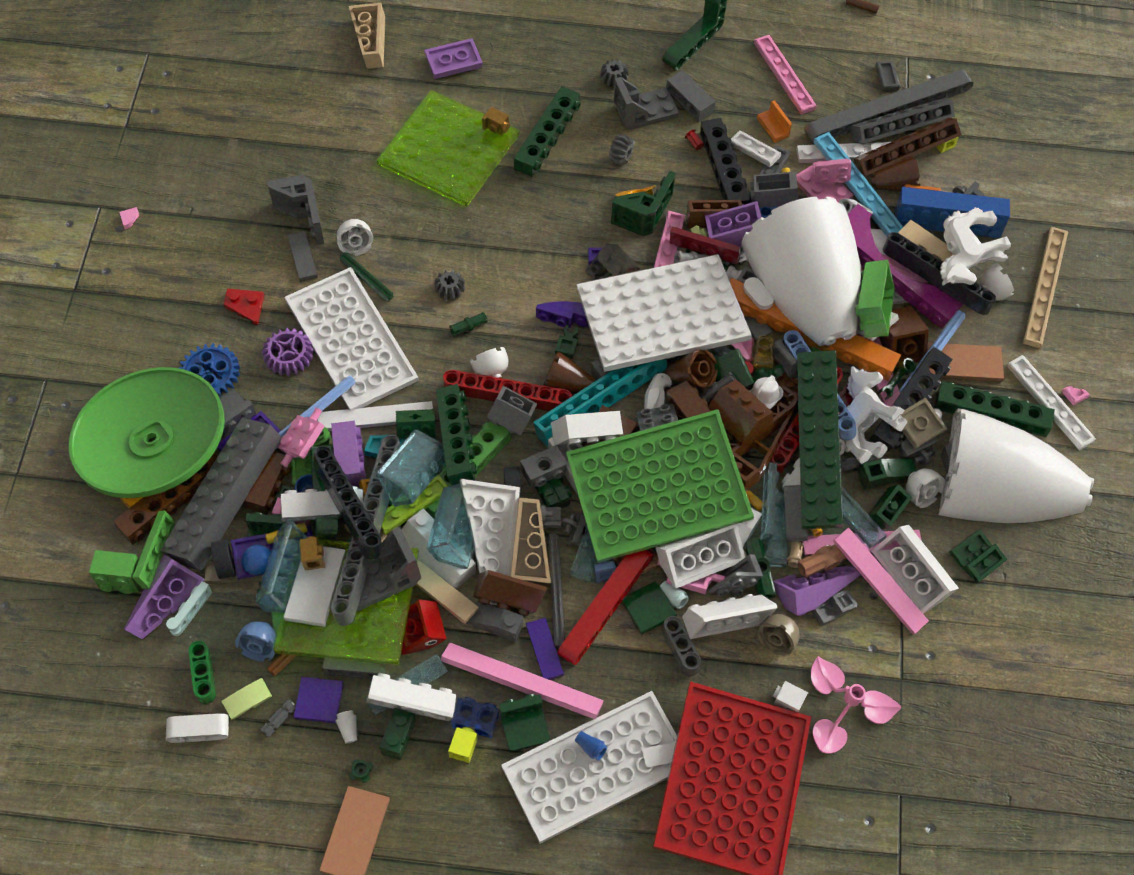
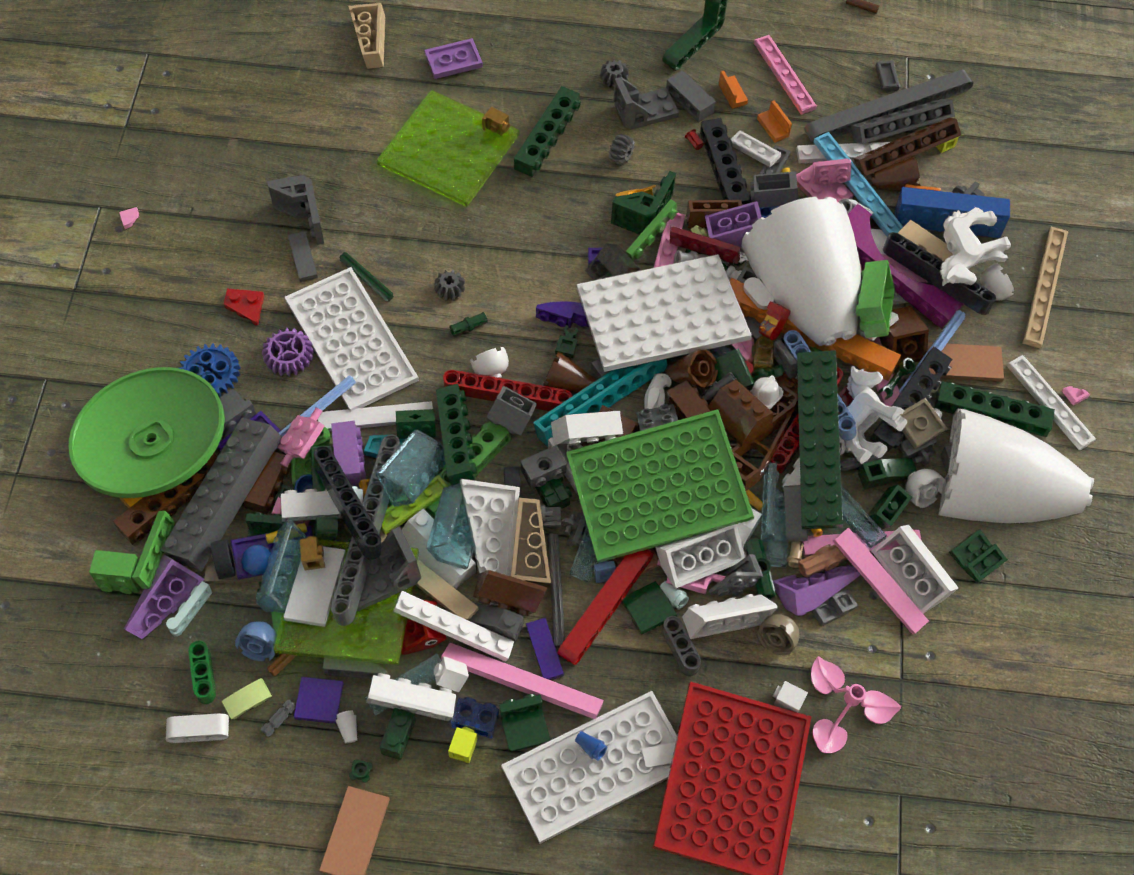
white cylinder [337,219,373,256] -> none
none -> white plate [393,591,514,662]
none -> white brick [434,656,469,692]
none -> bright green plate [626,199,677,263]
none -> orange panel [719,71,748,109]
none -> red leg [759,301,791,340]

